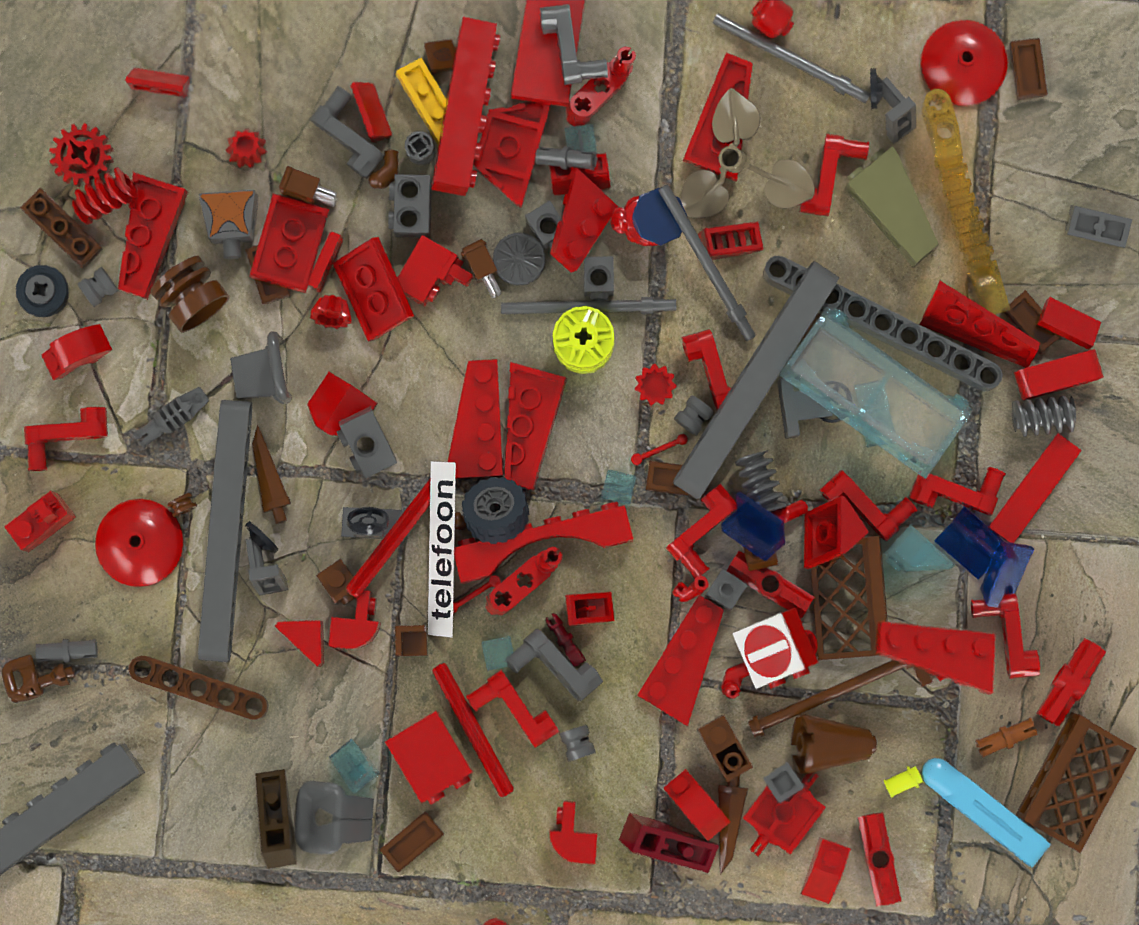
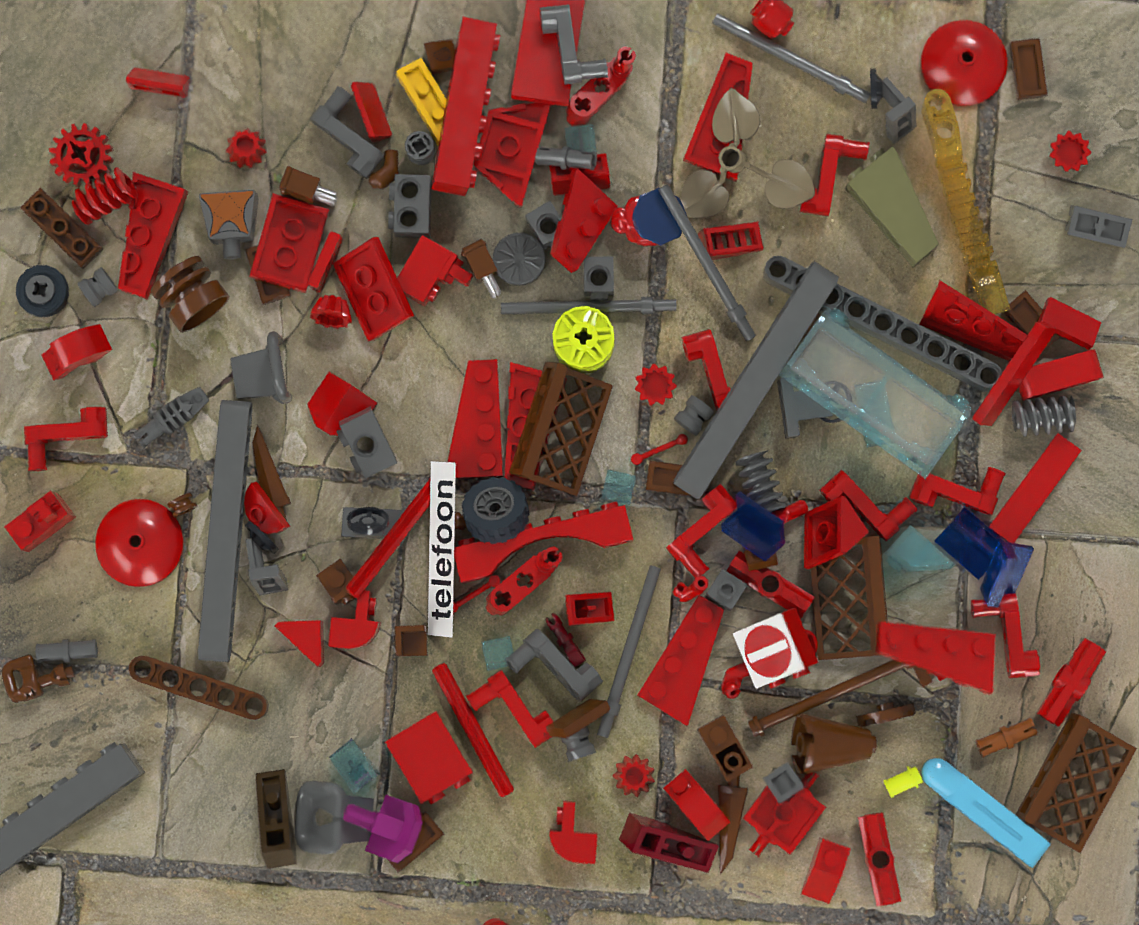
none -> red plate [244,482,290,534]
none -> magenta piece [343,795,422,863]
none -> reddish brown fence [509,362,613,496]
none -> reddish brown tile [546,699,611,739]
none -> dark grey bar [597,565,661,738]
none -> red piece [613,754,655,797]
none -> reddish brown plate [856,702,916,727]
none -> red tile [973,321,1057,426]
none -> red piece [1049,130,1092,172]

